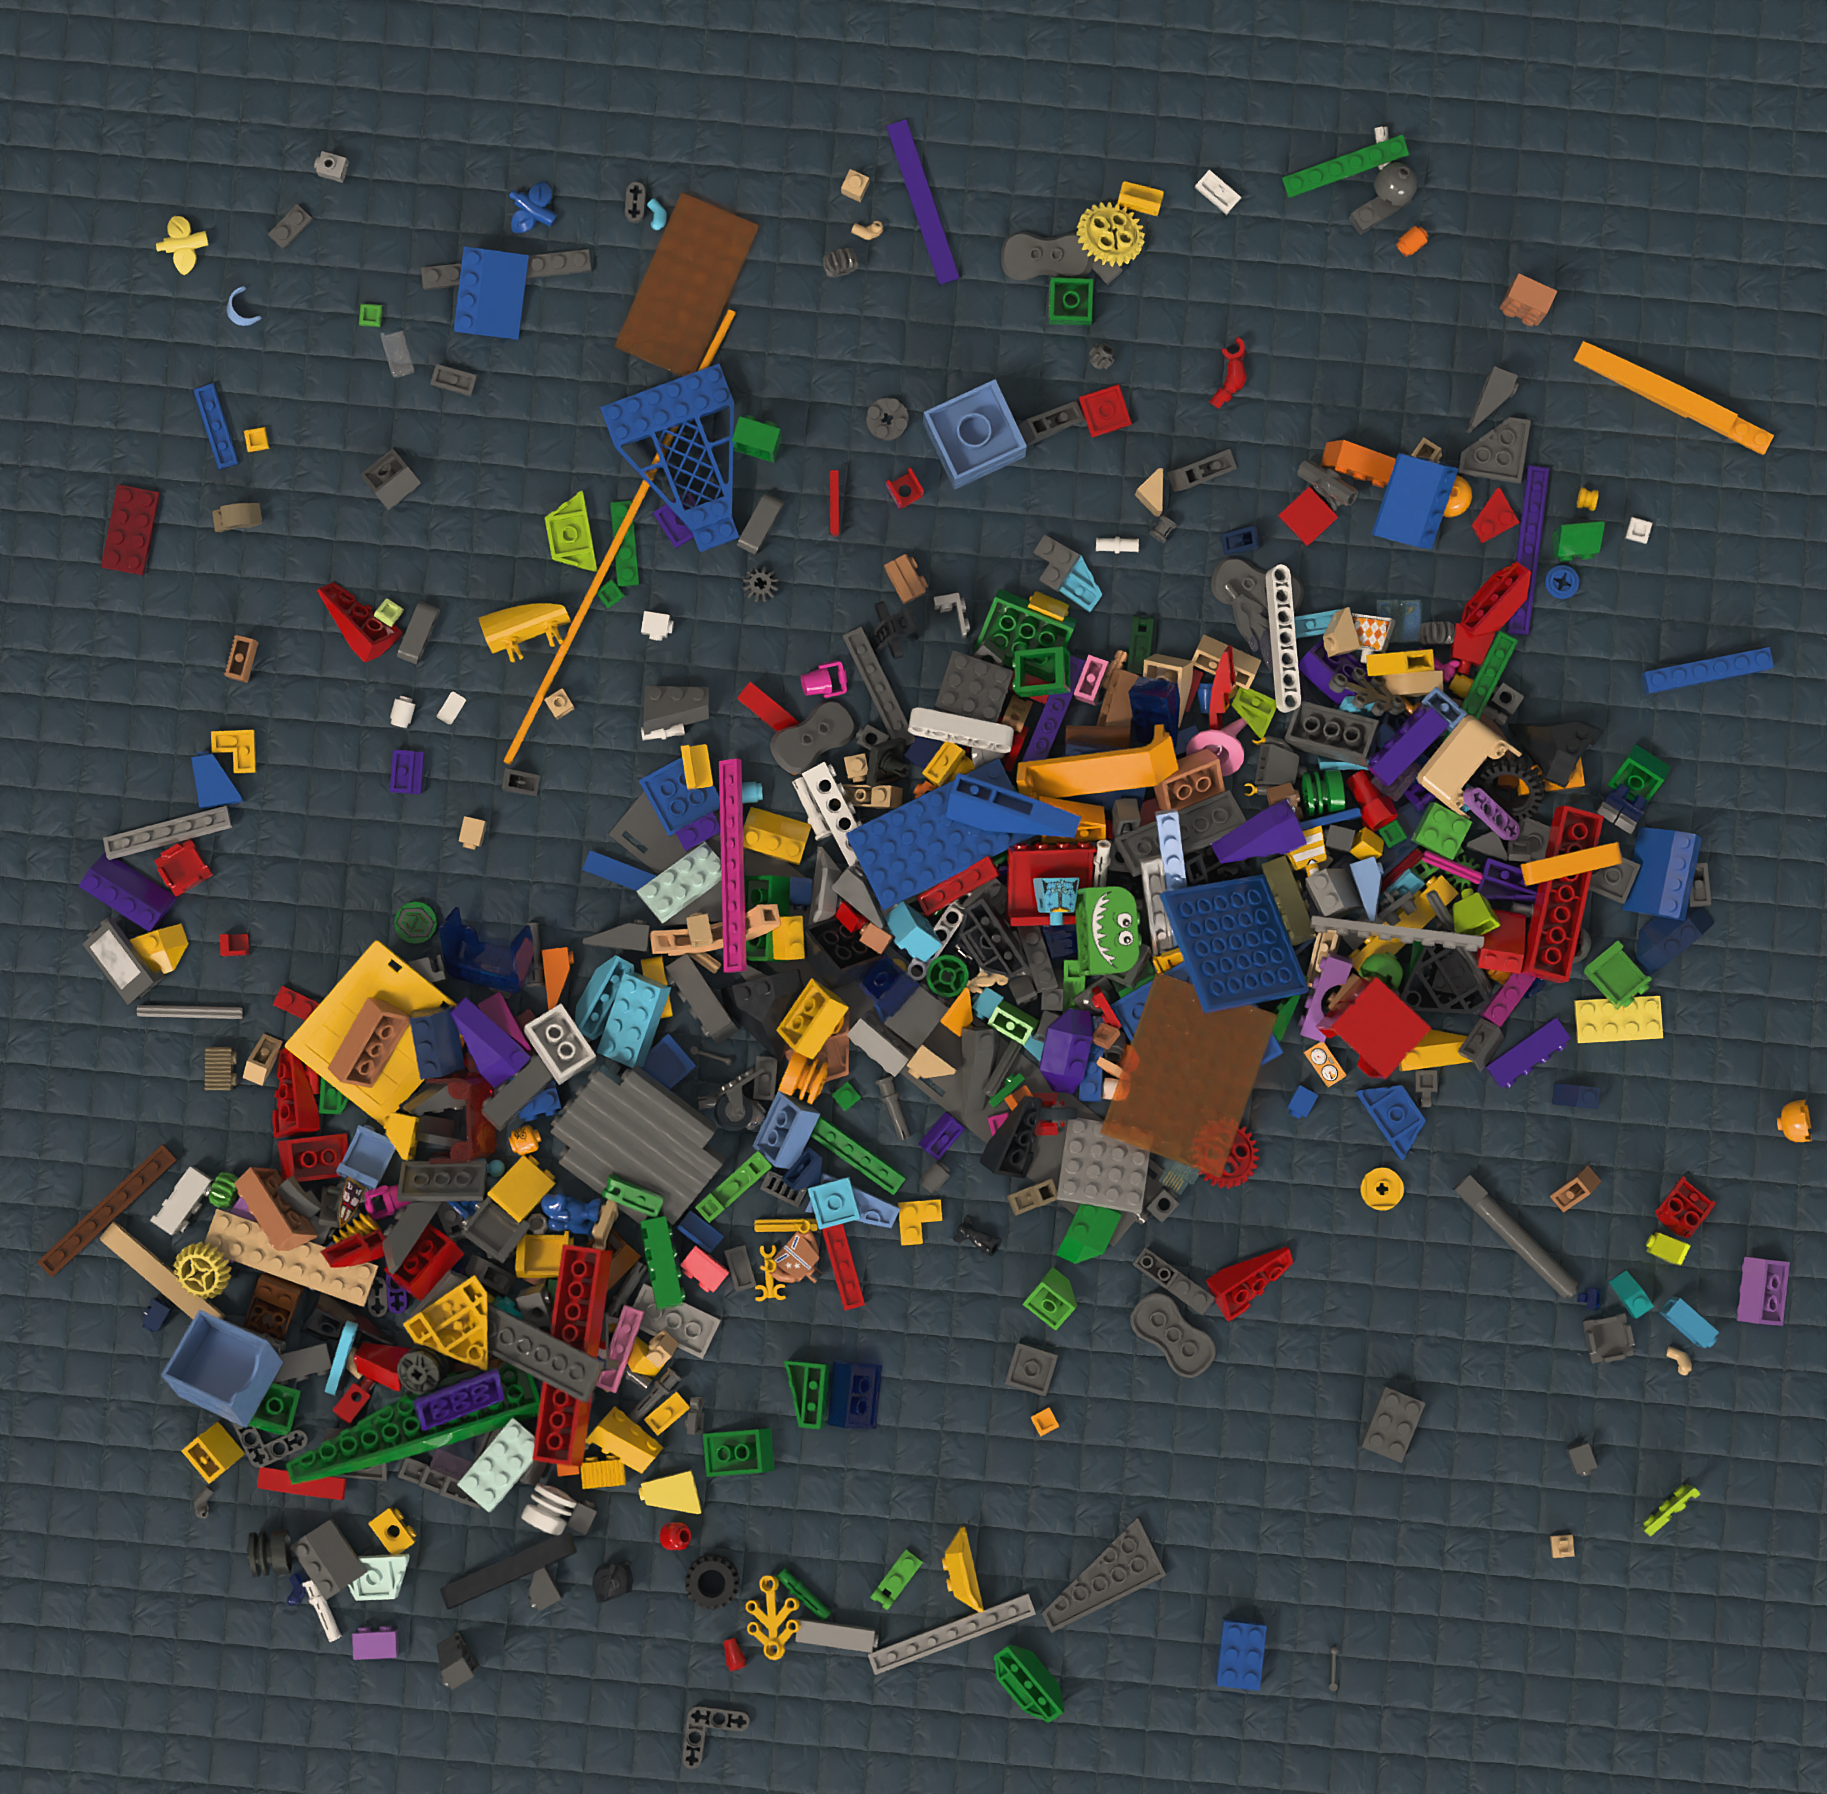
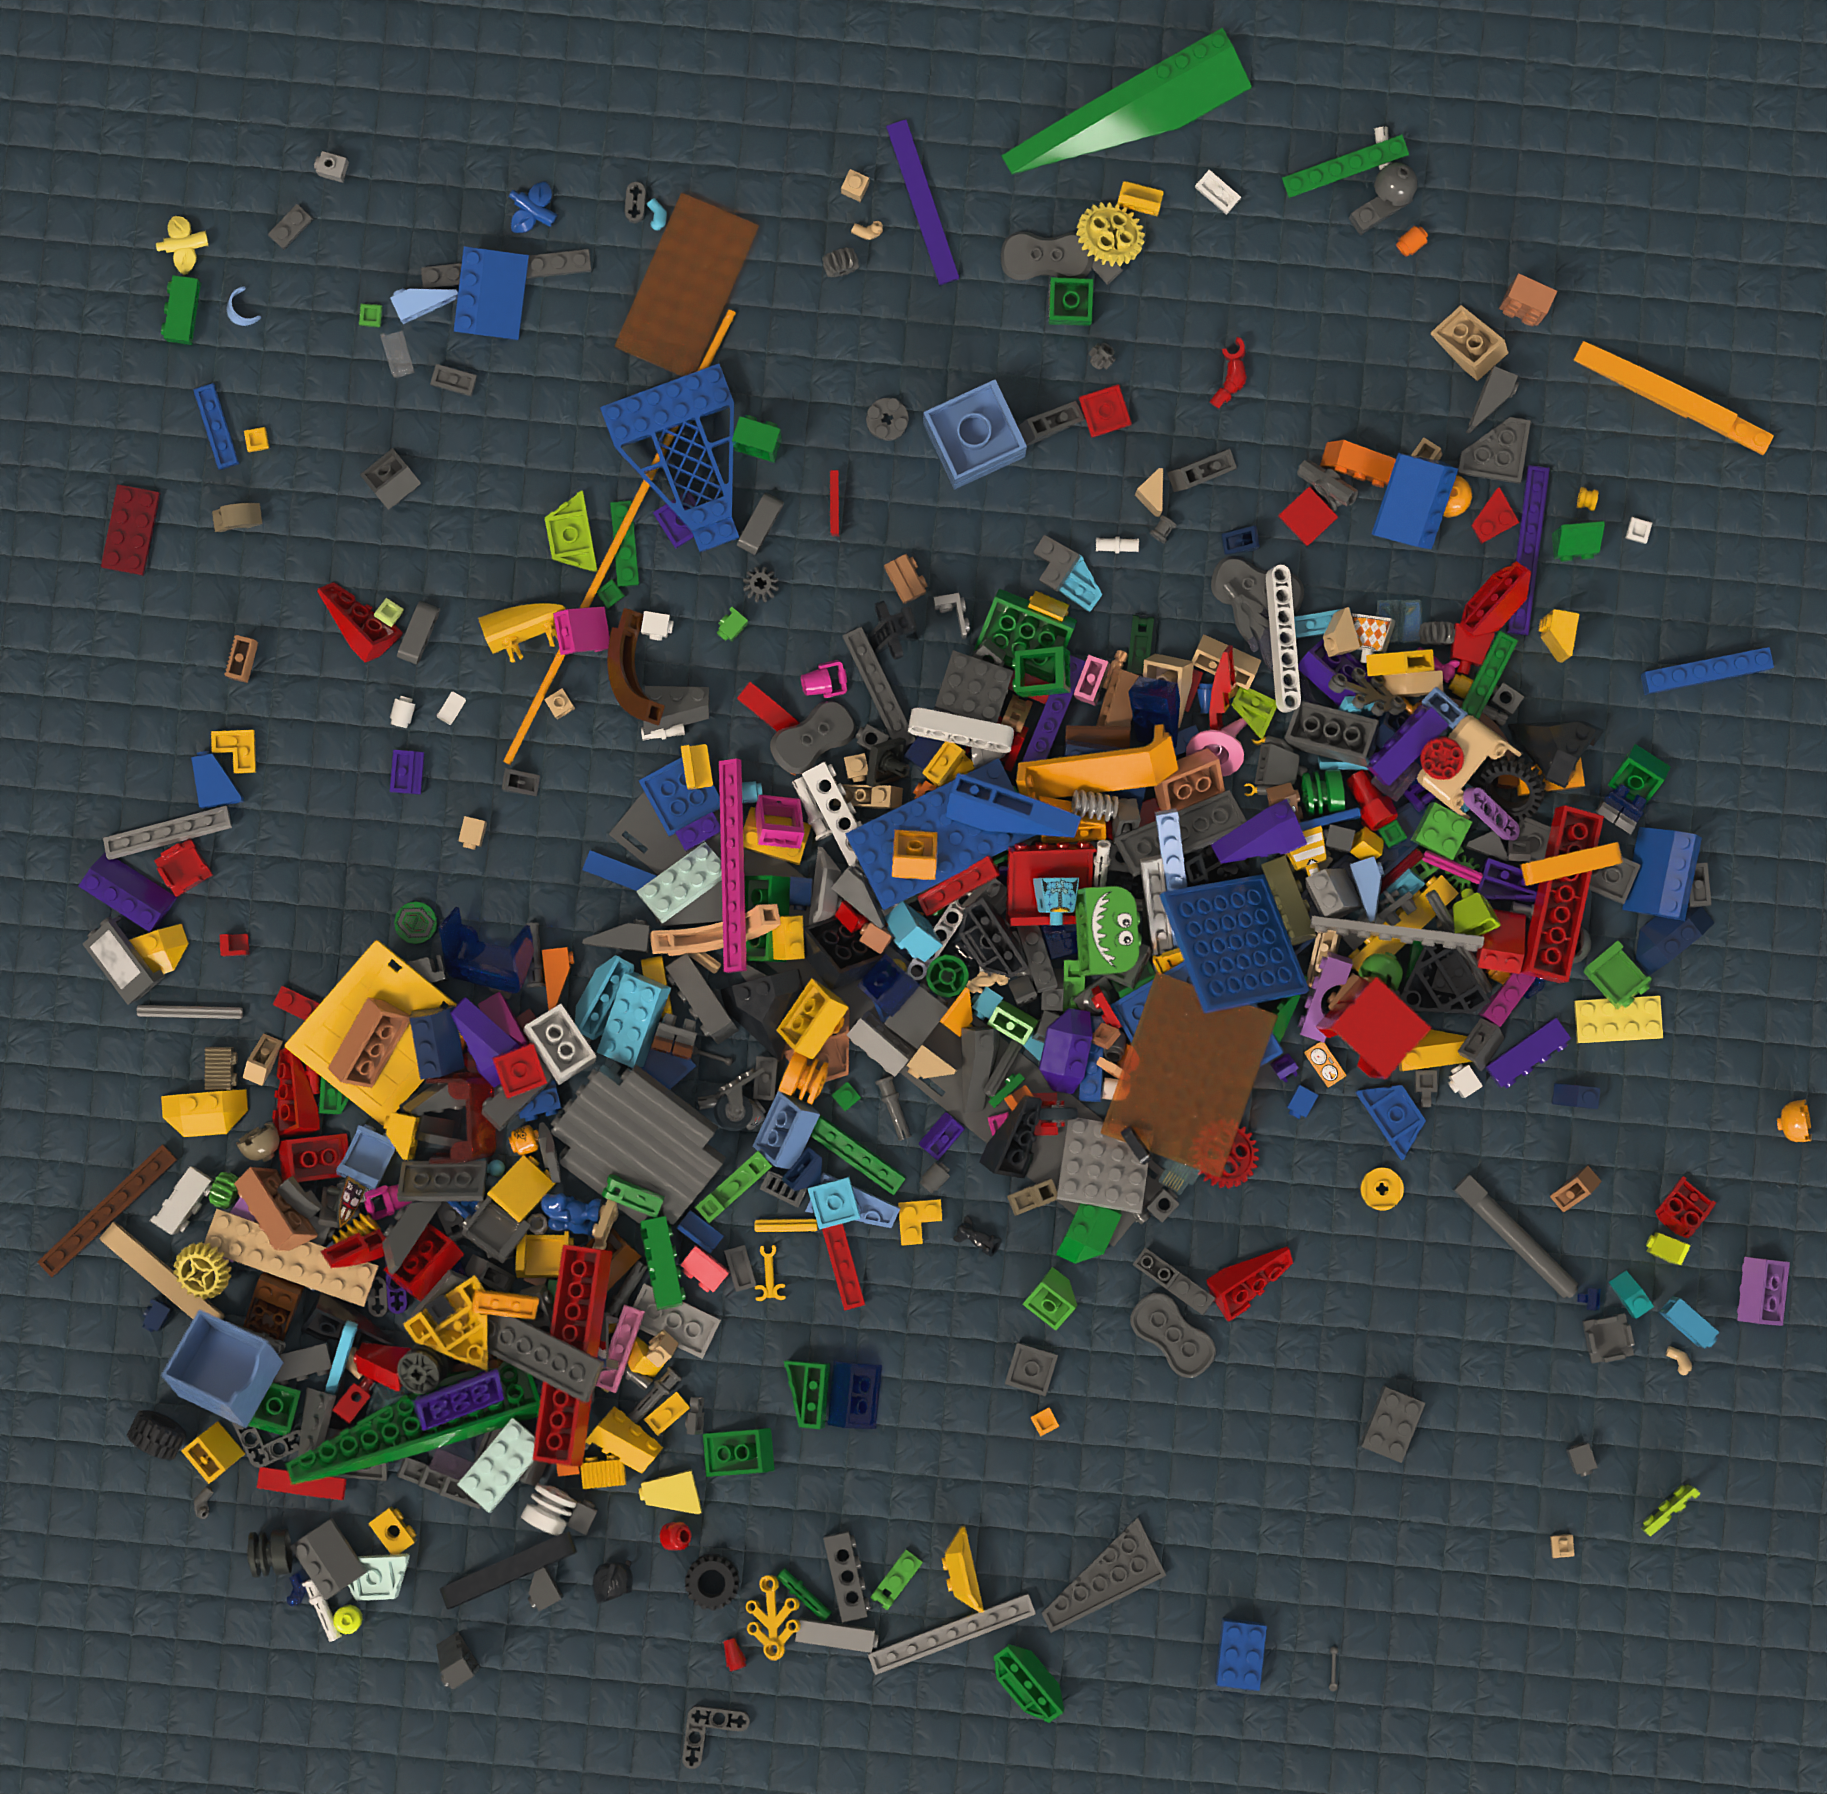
medium lavender brick [352,1626,399,1660] -> none
tan brick [686,913,713,948] -> none
nougat torso [760,1218,823,1283] -> none
red piece [886,467,924,510] -> none
blue gear [1545,565,1579,599] -> none
none -> black tyre [127,1410,187,1460]
none -> green brick [161,275,201,345]
none -> yellow wedge [161,1089,248,1137]
none -> dark tan cylinder [236,1122,280,1162]
none -> dark grey wing [298,1387,336,1457]
none -> neon yellow head [333,1605,363,1634]
none -> light blue slope [390,288,458,324]
none -> black plate [425,1293,456,1324]
none -> light orange tile [471,1289,539,1320]
none -> red plate [492,1042,547,1099]
none -> dark grey slope [538,1123,561,1183]
none -> dark pink panel [553,607,610,655]
none -> reddish brown arch [607,608,665,726]
none -> hips [651,1013,697,1060]
none -> bright green brick [716,607,749,641]
none -> dark pink window [755,795,804,849]
none -> dark grey brick [823,1530,871,1622]
none -> light orange slope [892,830,938,880]
none -> green wedge [1001,28,1252,175]
none -> light grey piece [1071,789,1119,822]
none -> black beam [1121,1125,1153,1165]
none -> dark purple tile [1270,1053,1299,1083]
none -> red tile [1420,736,1464,780]
none -> tan slope [1431,305,1508,381]
none -> white brick [1448,1064,1482,1098]
none -> yellow slope [1538,609,1579,663]

